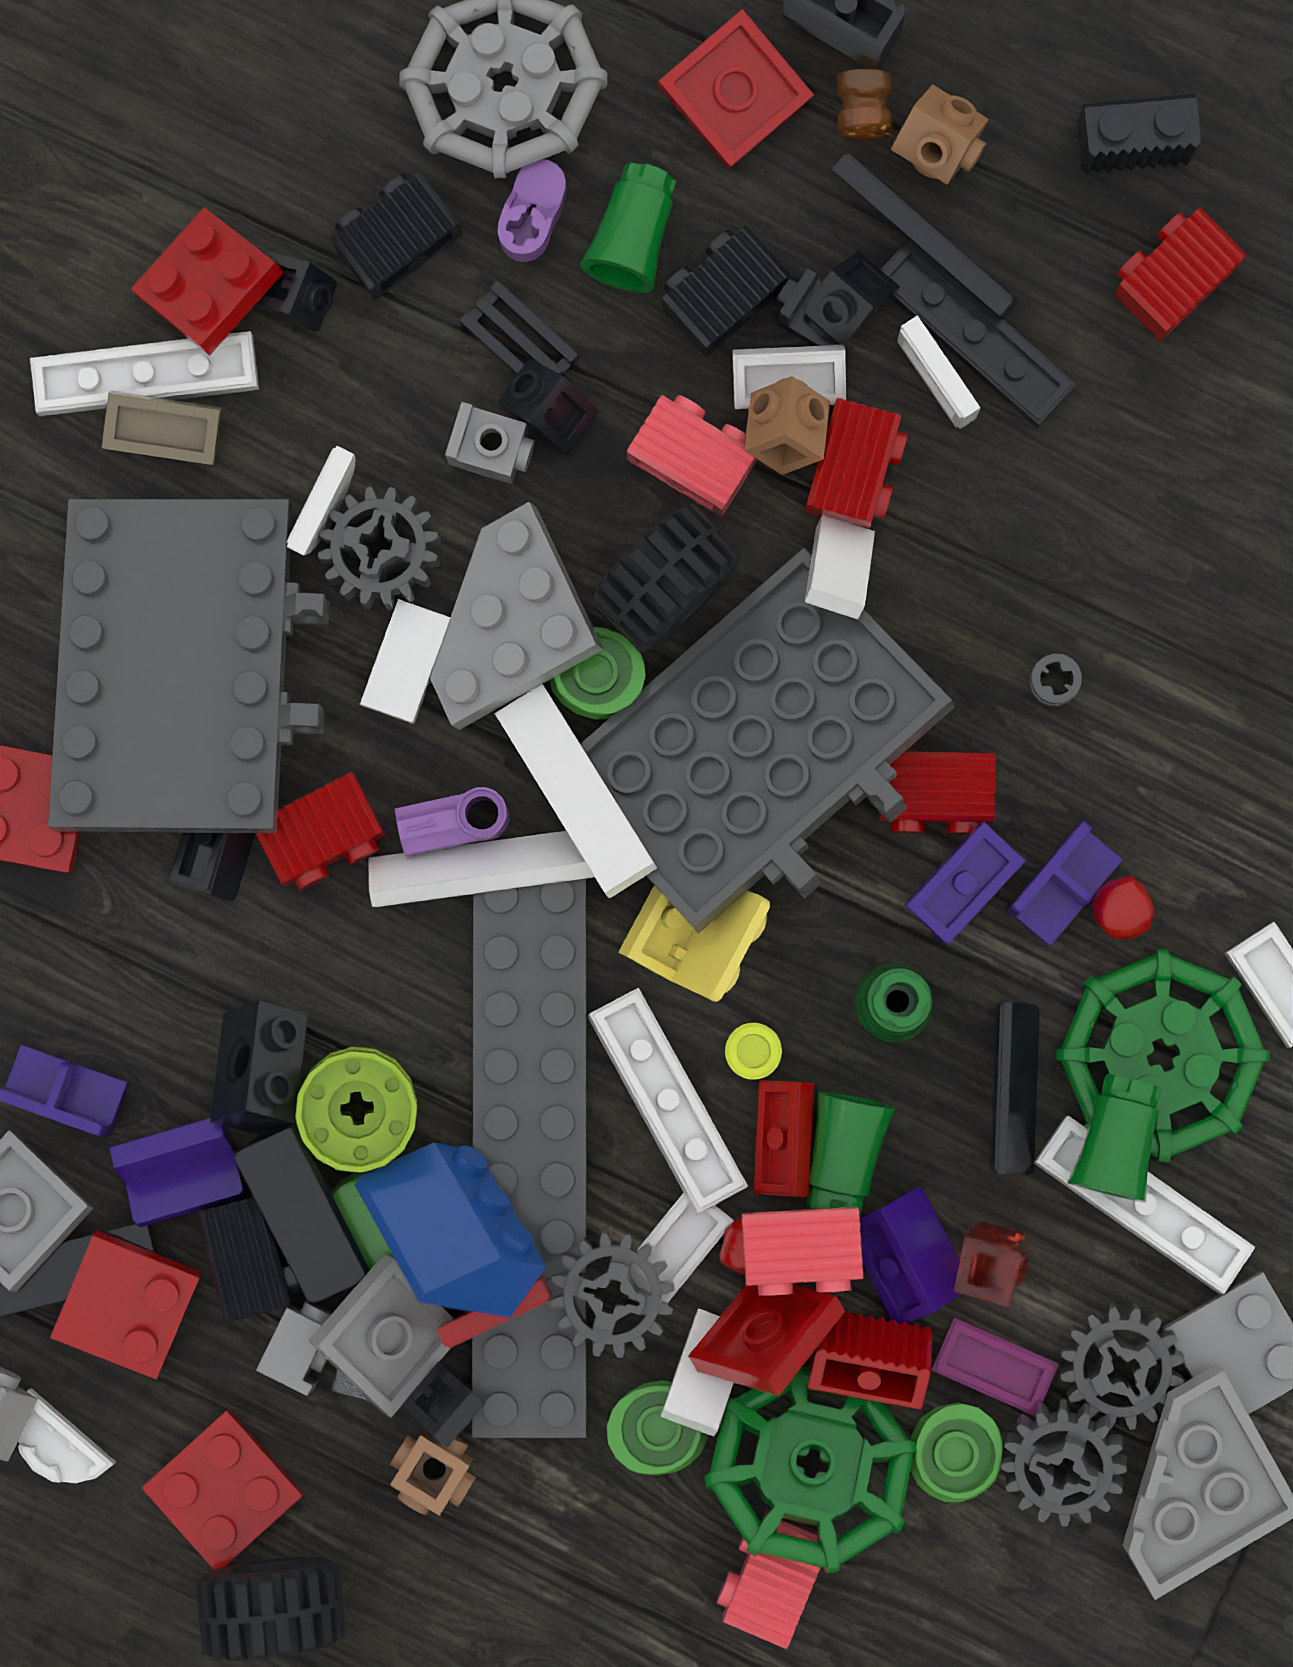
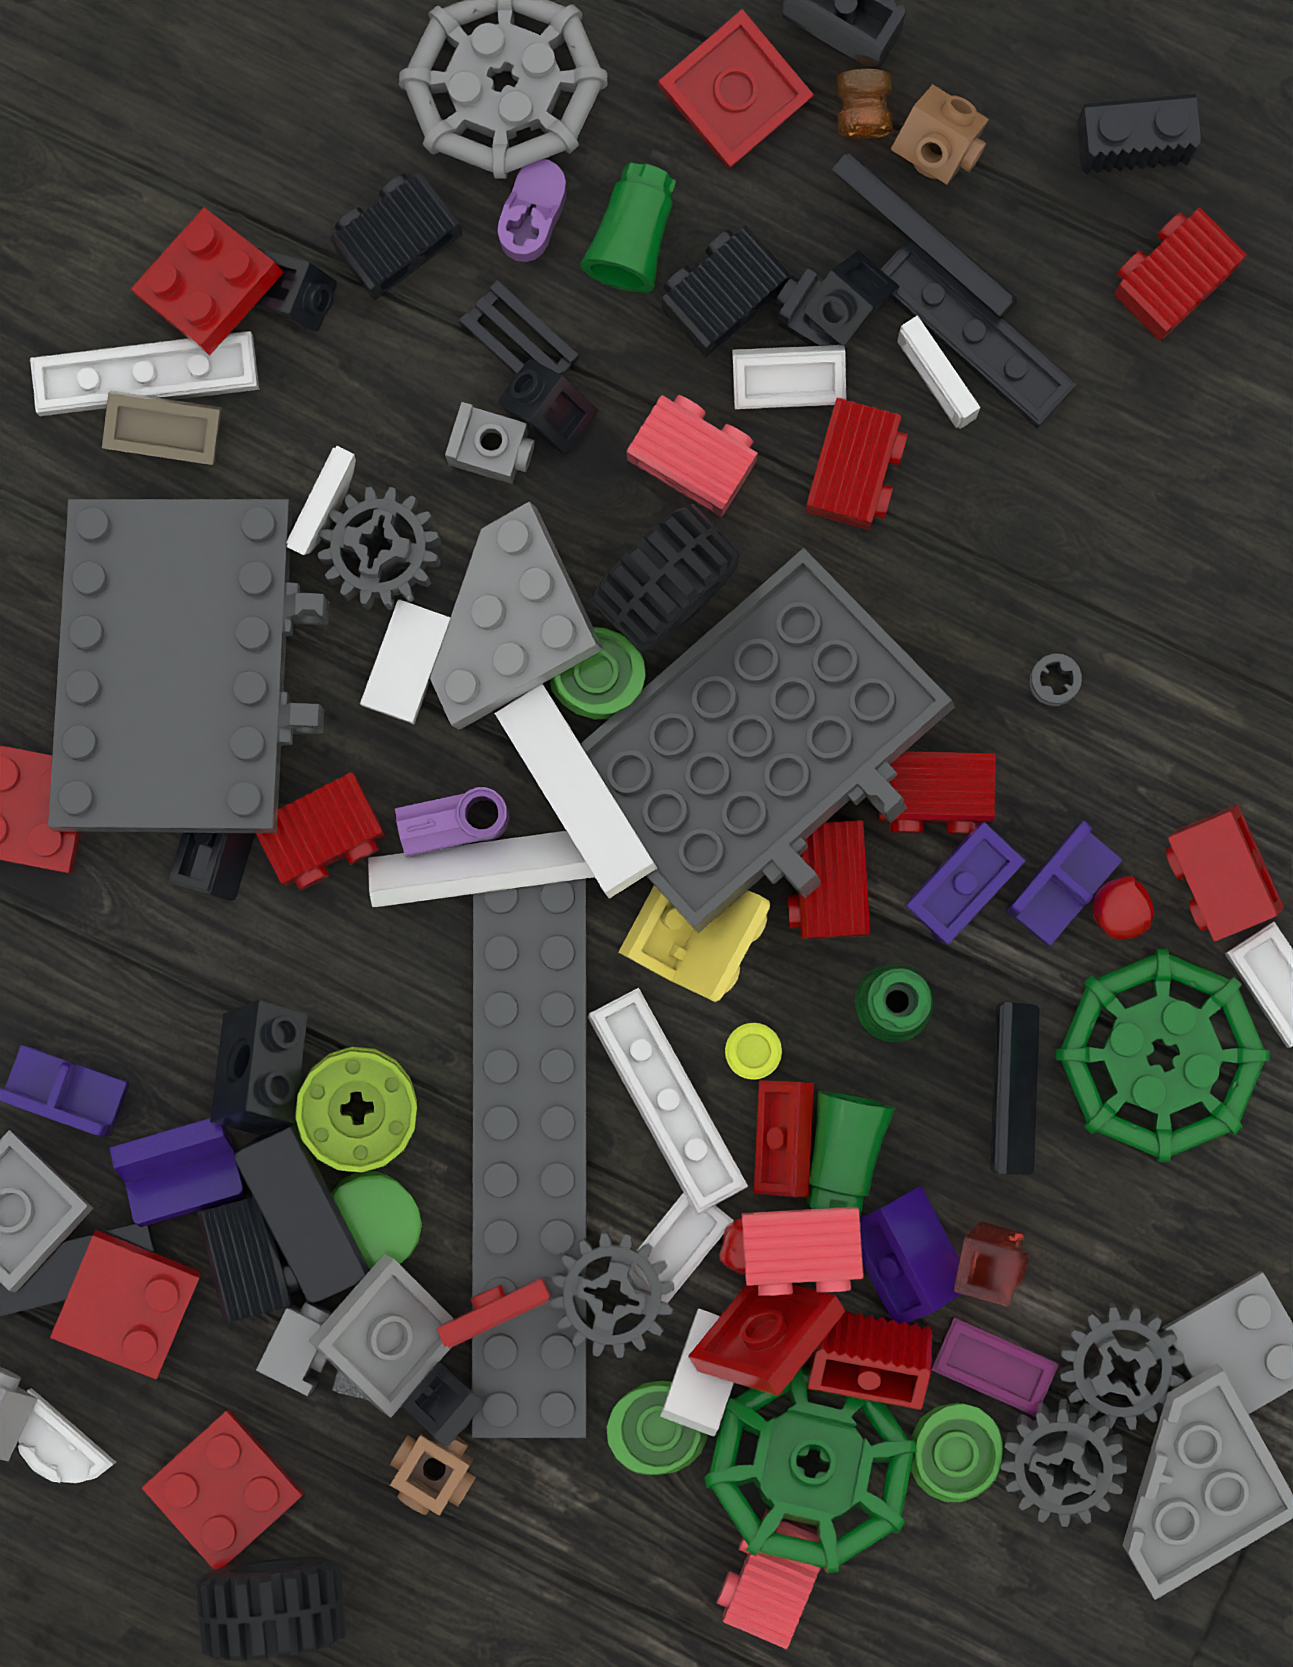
blue slope [355,1142,546,1318] -> none
medium nougat brick [744,376,830,475] -> none
white tile [805,514,875,619] -> none
white tile [1034,1116,1255,1295] -> none
green plant [1067,1074,1161,1203] -> none
none -> red brick [787,821,870,940]
none -> red brick [1166,804,1284,942]

